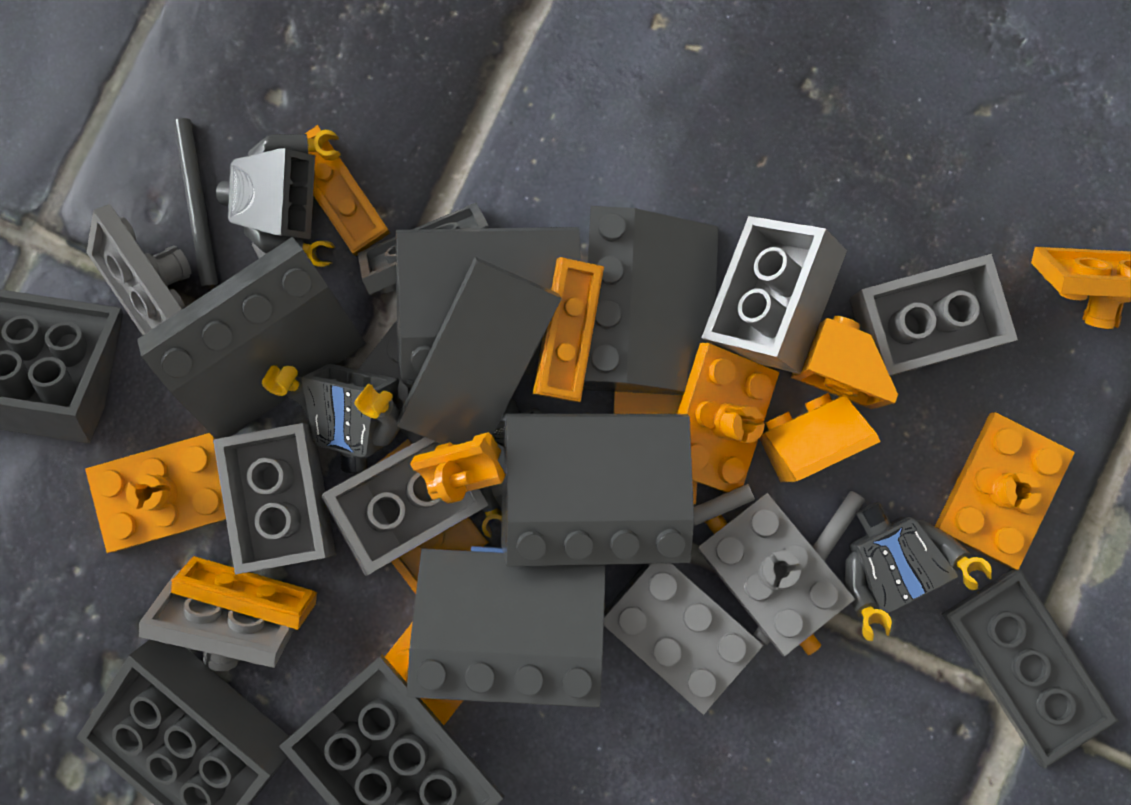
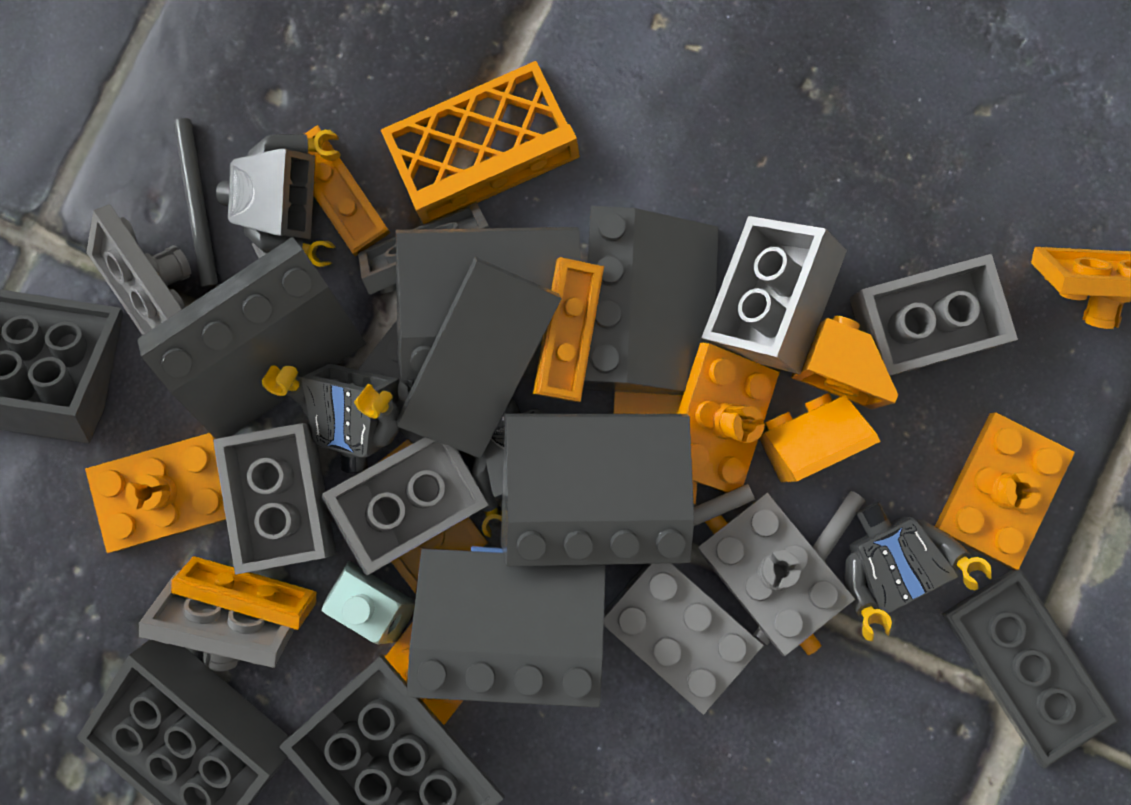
light orange hips [410,432,506,504] -> none
none -> light aqua torso [322,561,415,645]
none -> light orange fence [381,61,580,225]

